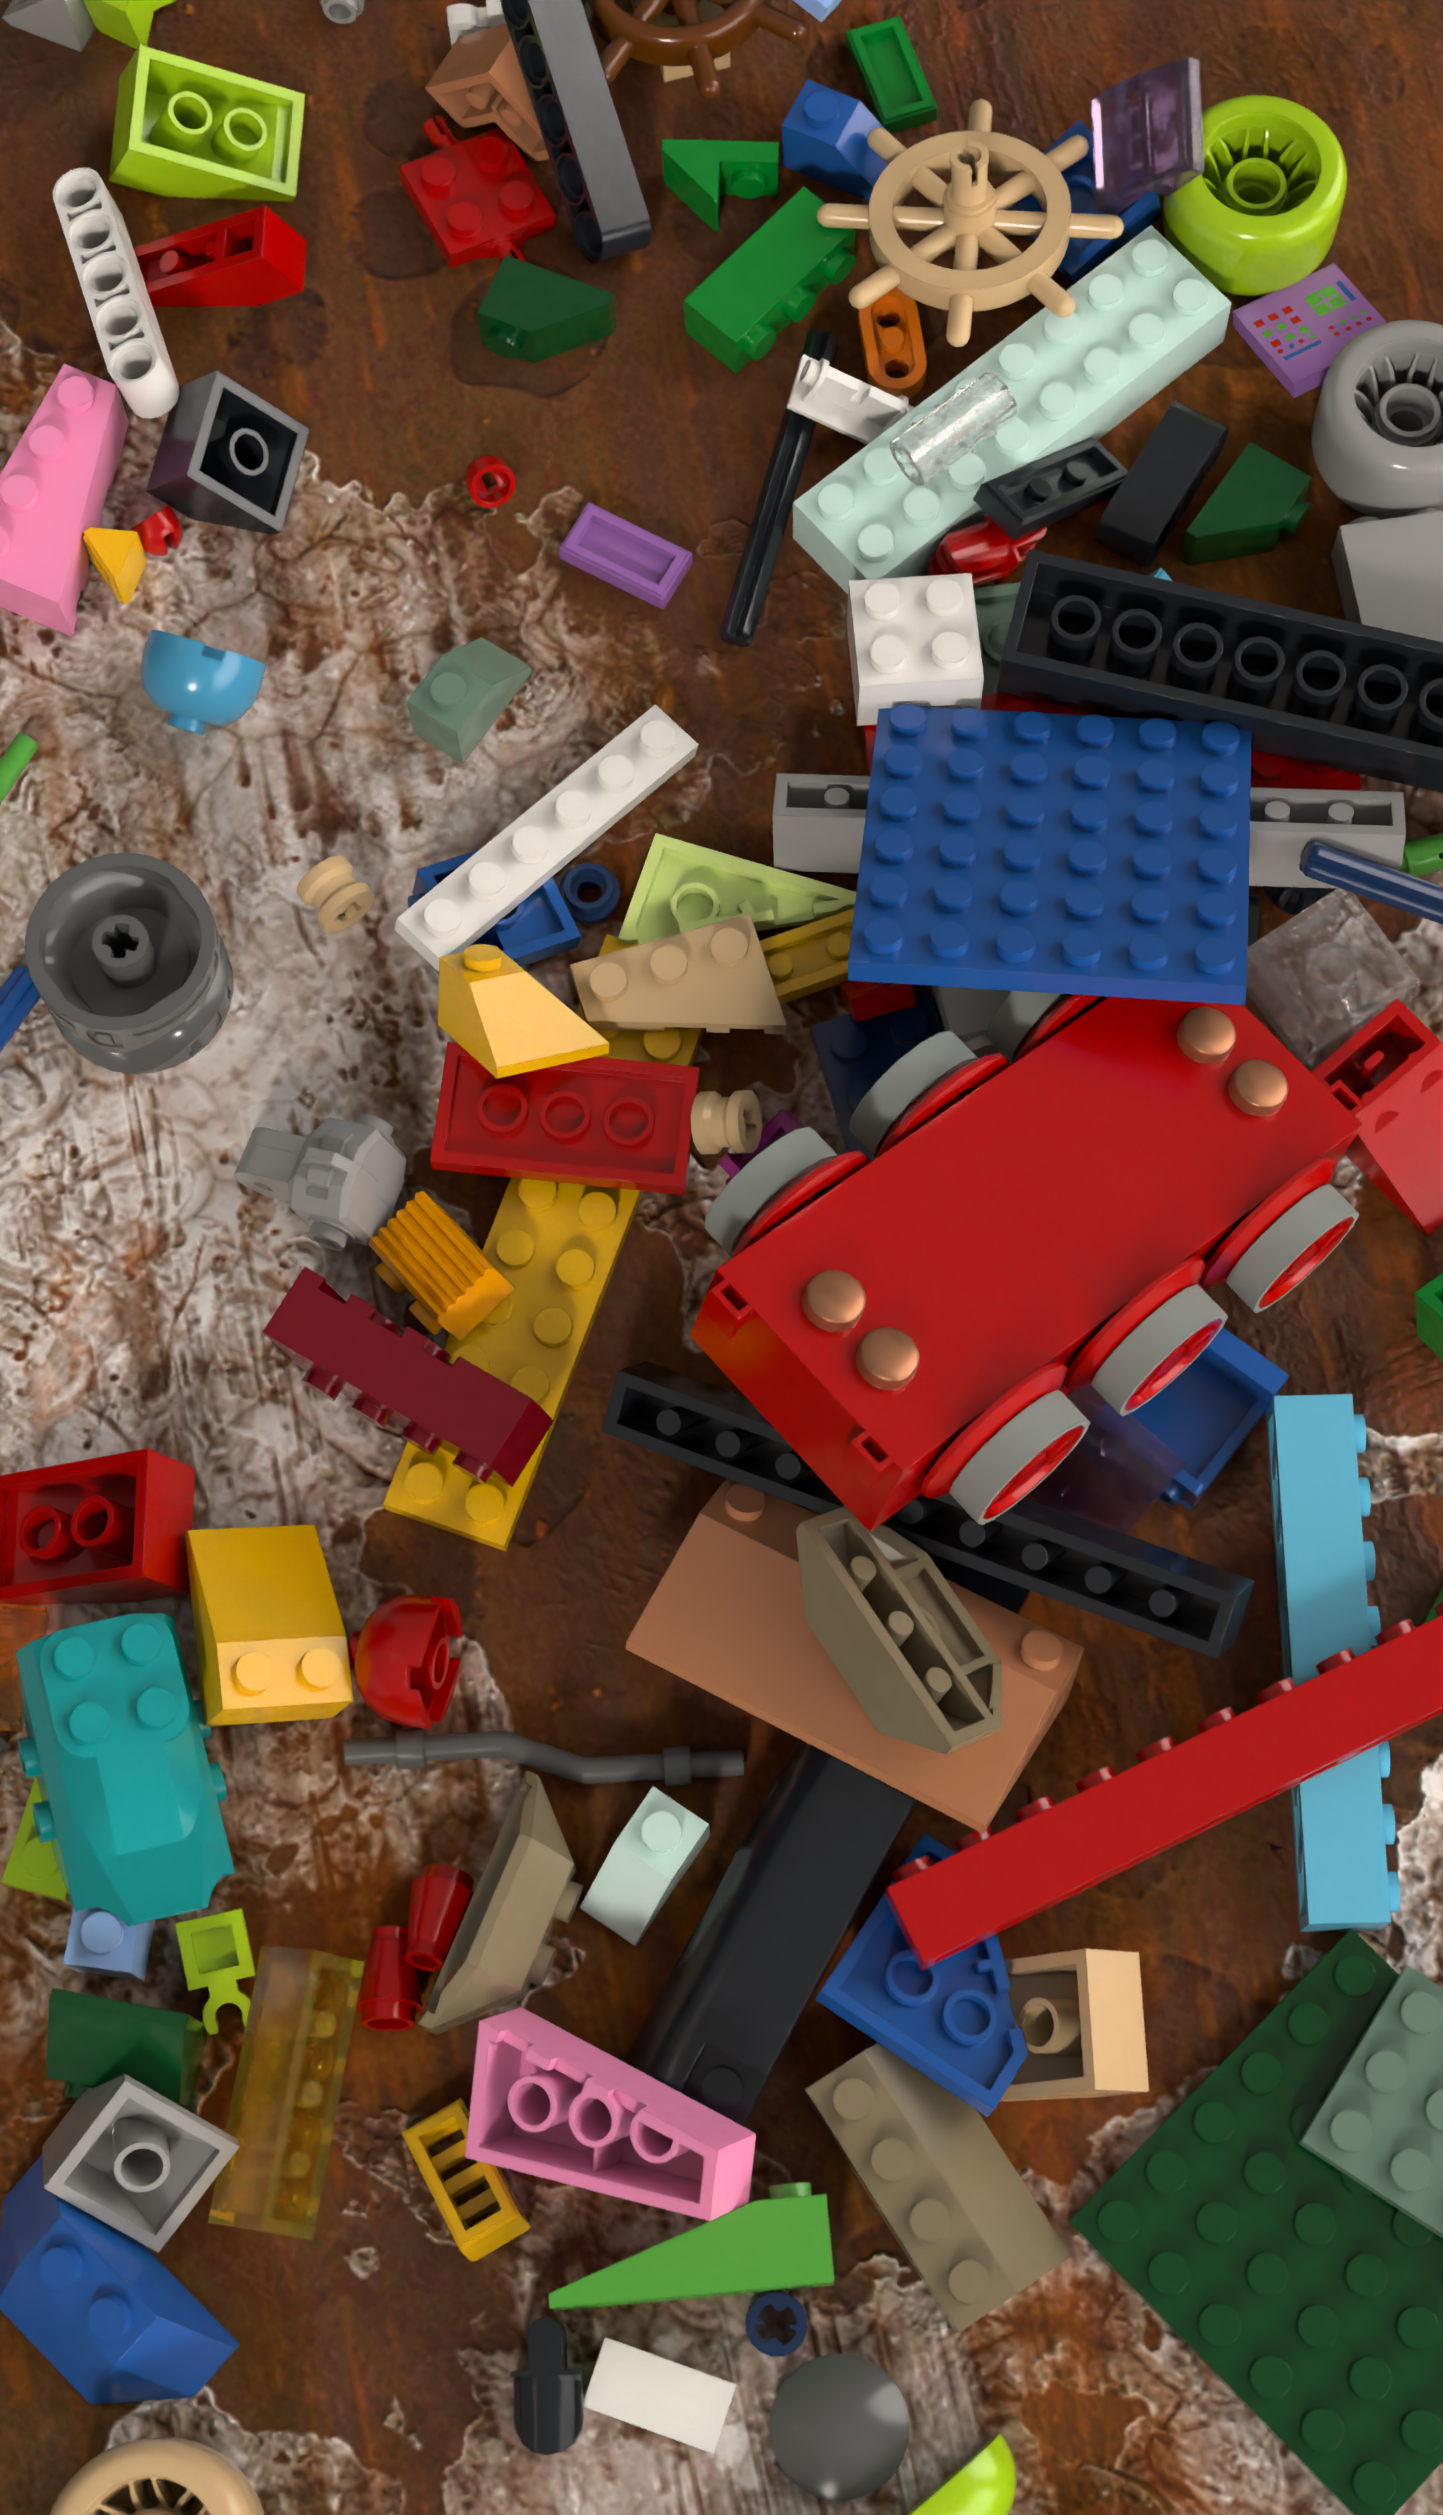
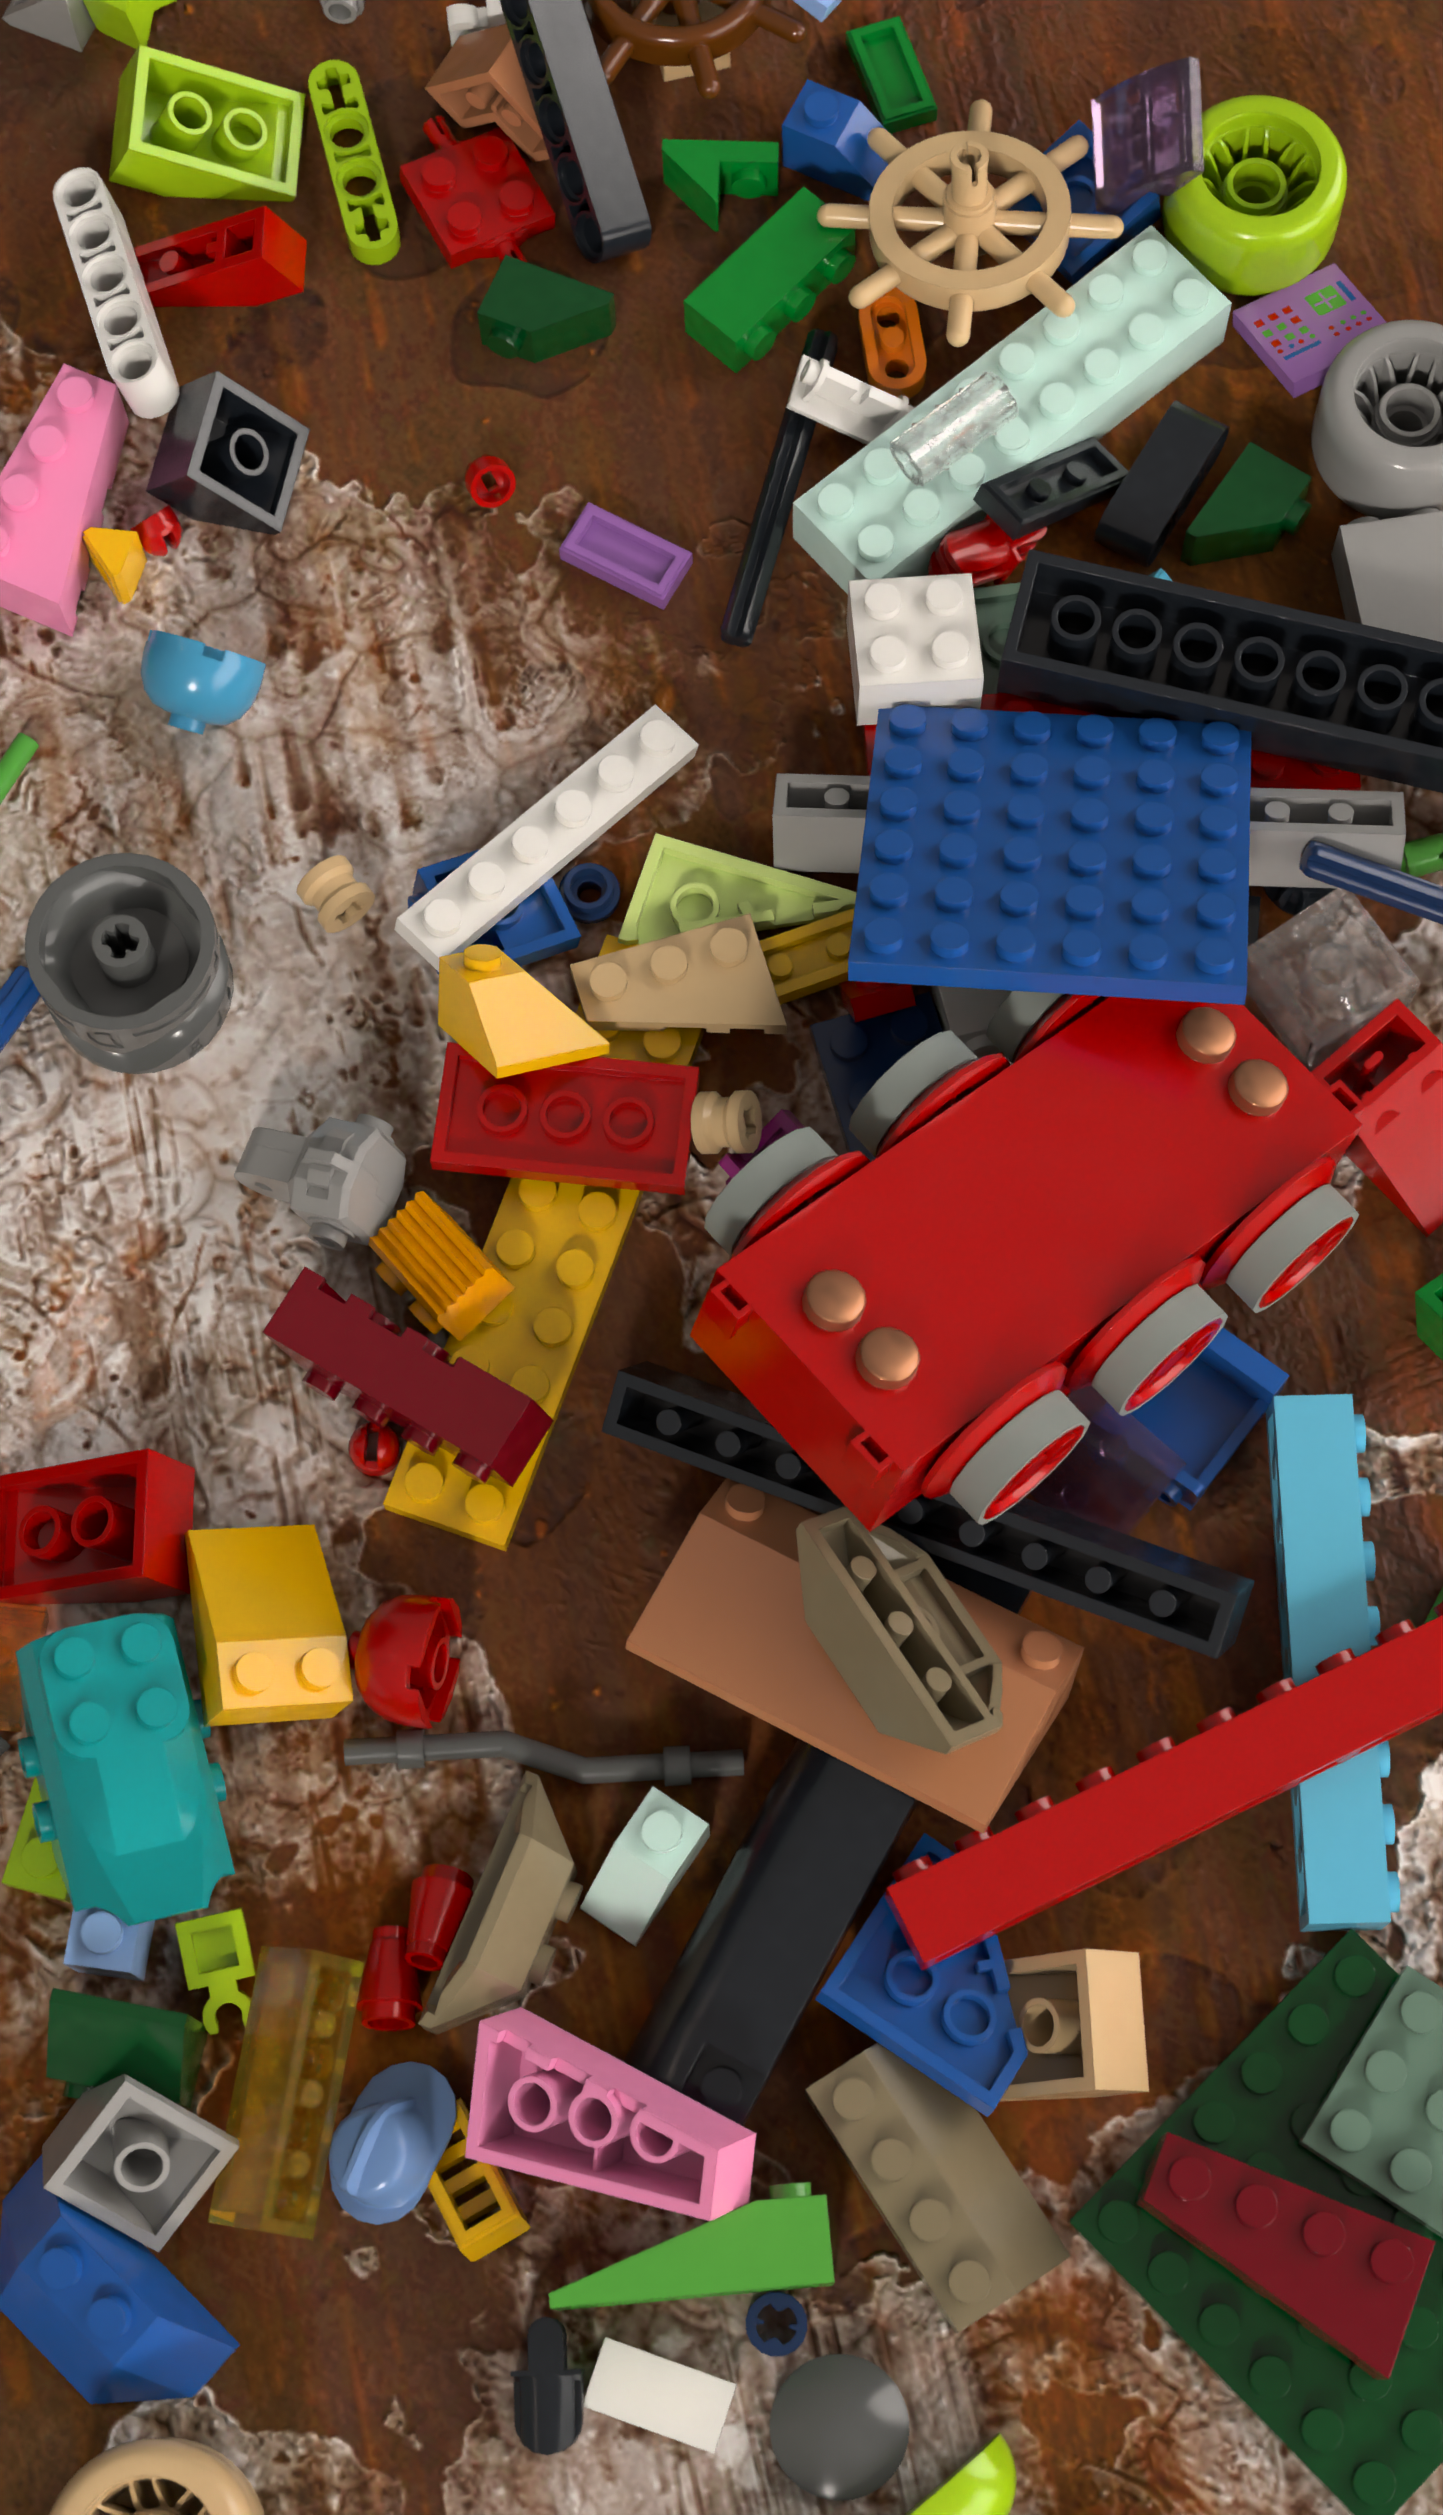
sand green slope [407,637,532,764] -> none
none -> lime beam [308,60,401,265]
none -> medium blue piece [328,2061,457,2225]
none -> red hinge [348,1422,402,1476]
none -> dark red wedge [1136,2132,1436,2380]

